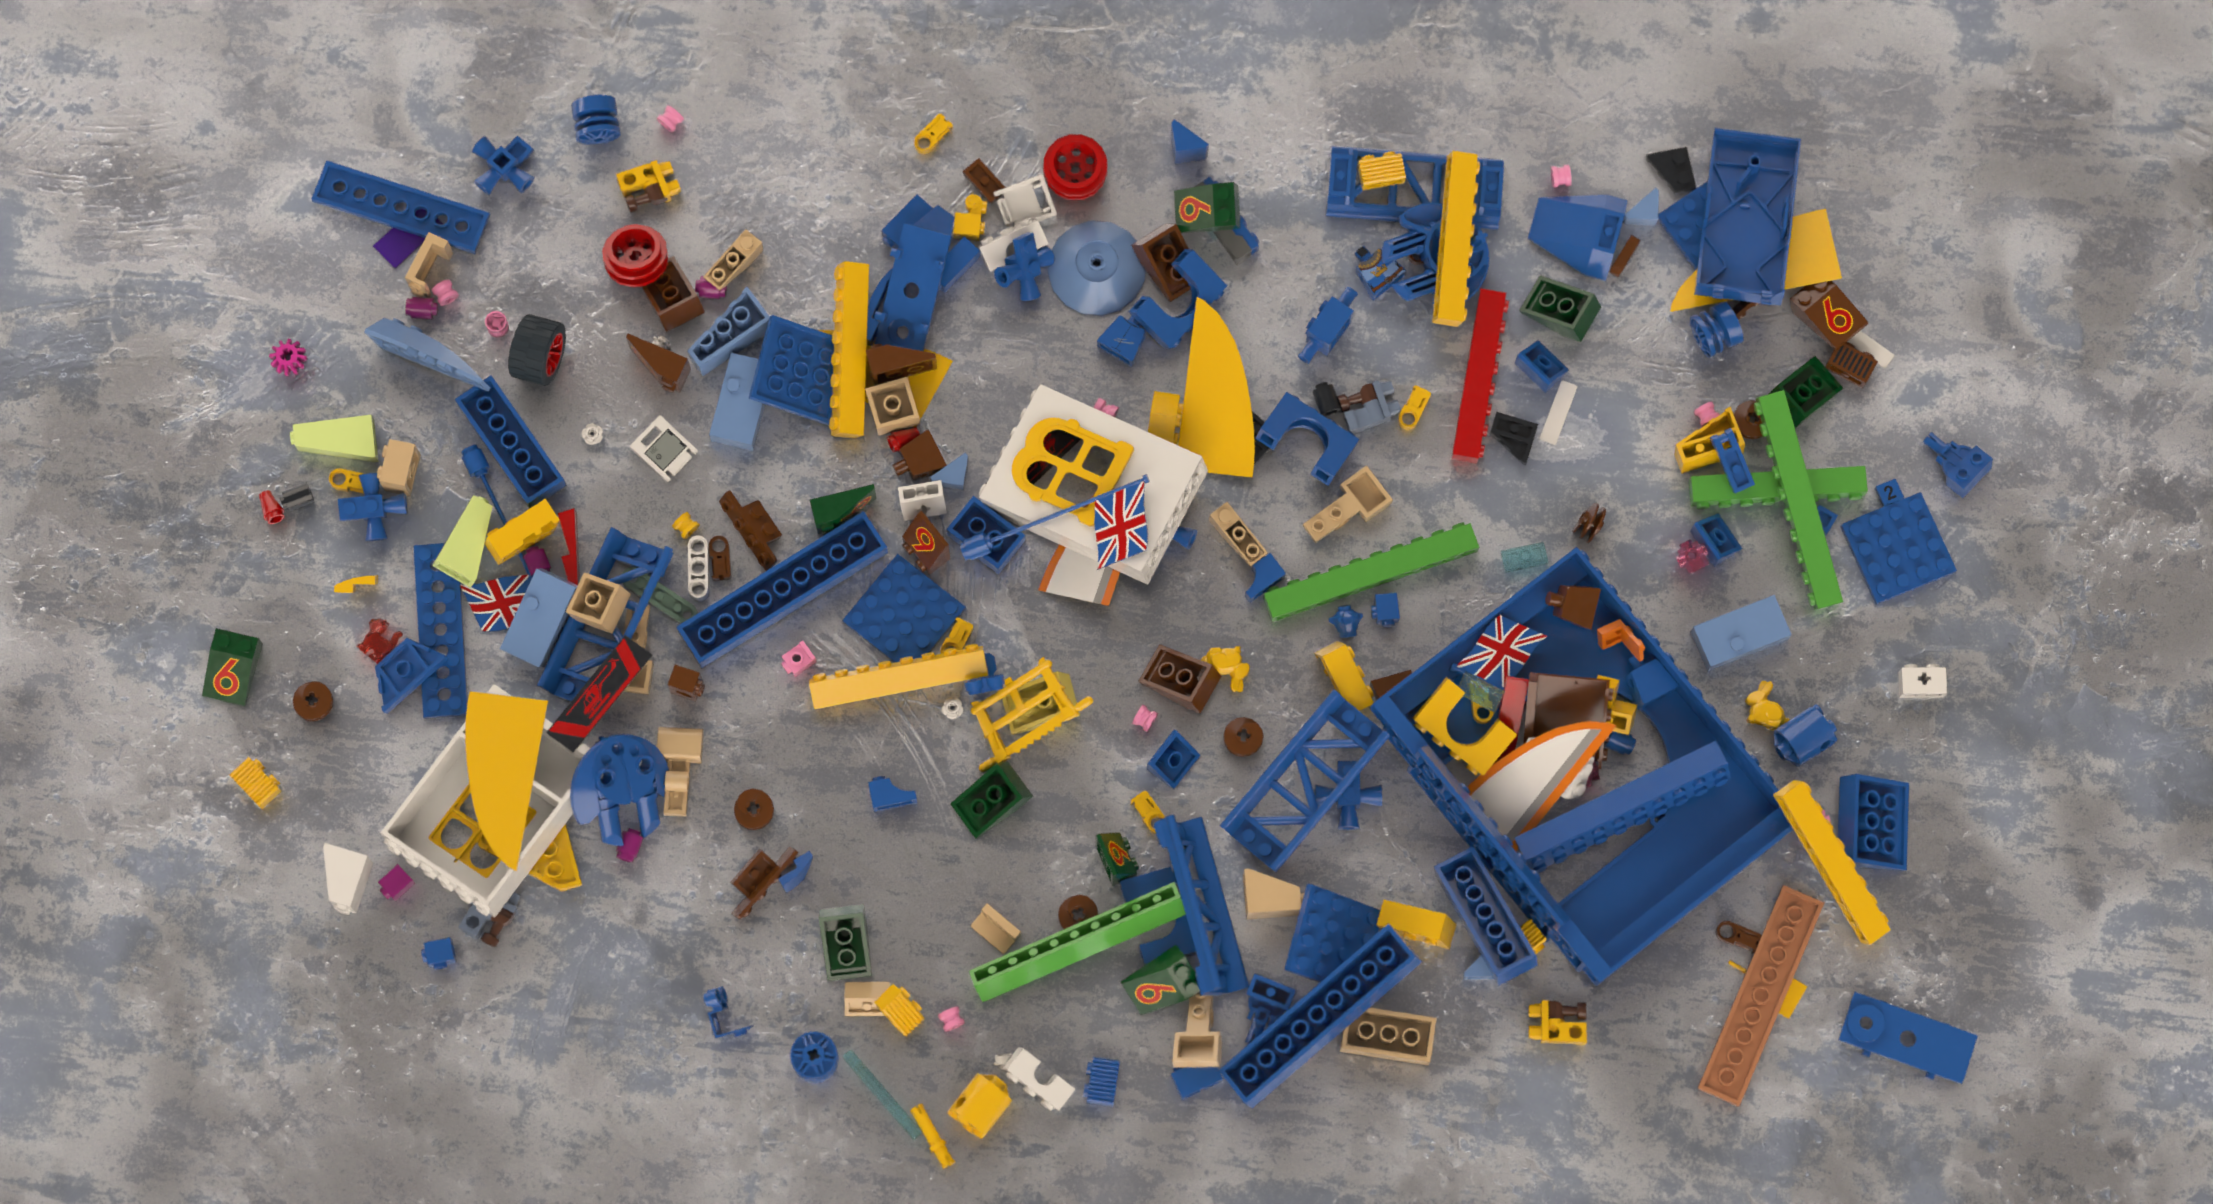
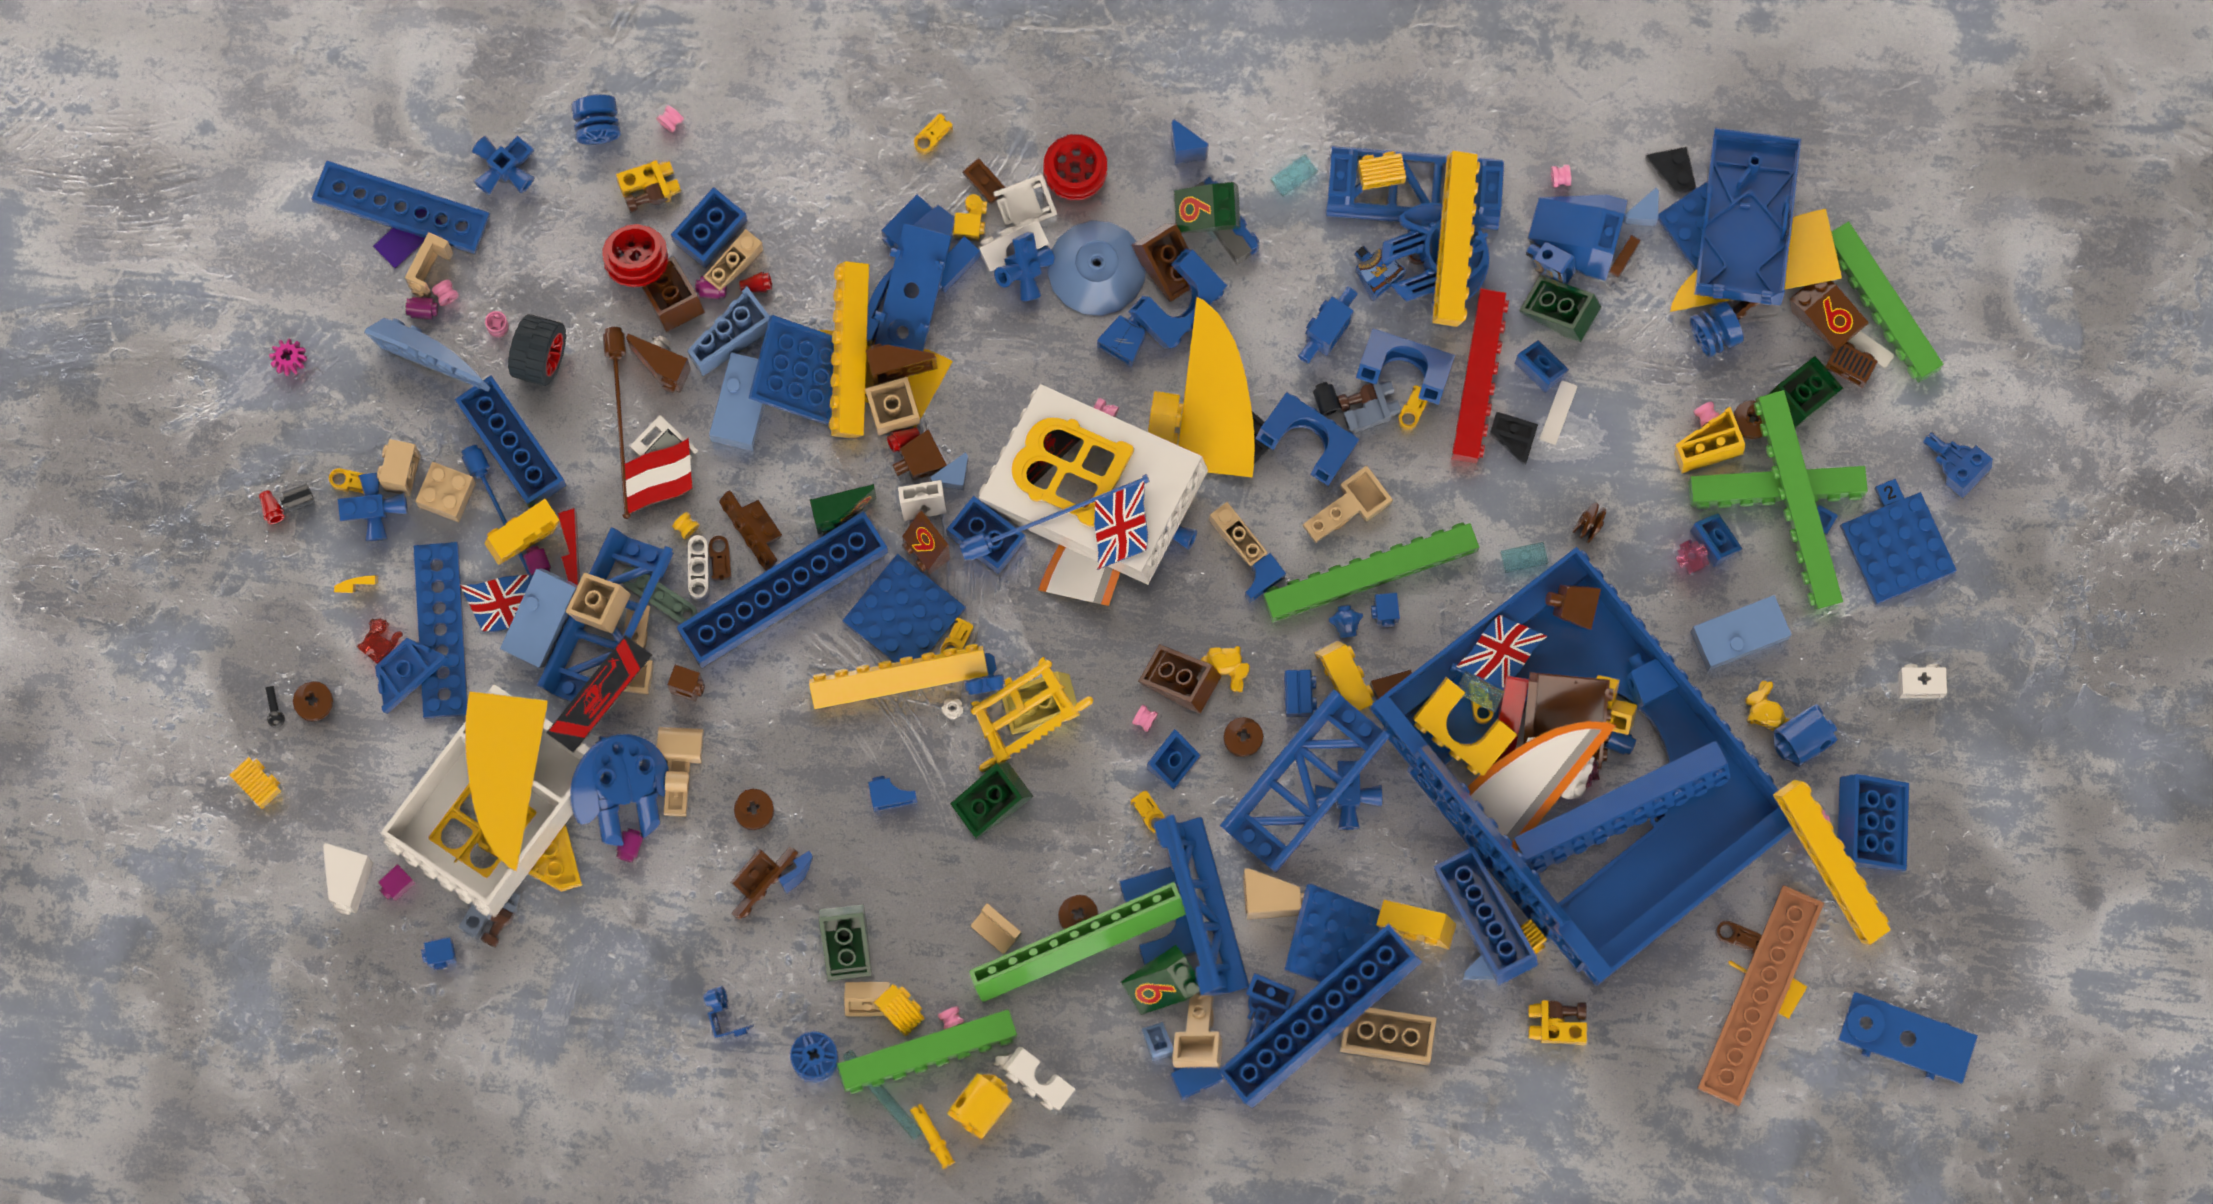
dark green slope [202,628,263,706] -> none
yellowish green slope [290,415,379,462] -> none
yellowish green slope [432,495,493,588] -> none
white plate [581,423,603,445] -> none
bright pink brick [781,640,817,677] -> none
blue brick [1083,1057,1120,1107] -> none
dark green slope [1095,832,1139,887] -> none
orange bracket [1597,619,1645,662] -> none
blue plate [1710,428,1755,493] -> none
none -> black bar [265,686,285,728]
none -> tan brick [415,461,476,523]
none -> flag [603,327,693,519]
none -> blue brick [671,187,748,268]
none -> red cone [739,271,772,293]
none -> bright green brick [837,1009,1017,1094]
none -> medium blue slope [1142,1022,1173,1062]
none -> clear light blue plate [1270,154,1318,197]
none -> blue brick [1284,669,1317,718]
none -> blue arch [1356,328,1455,405]
none -> blue torso [1526,242,1576,284]
none -> bright green brick [1831,221,1944,383]

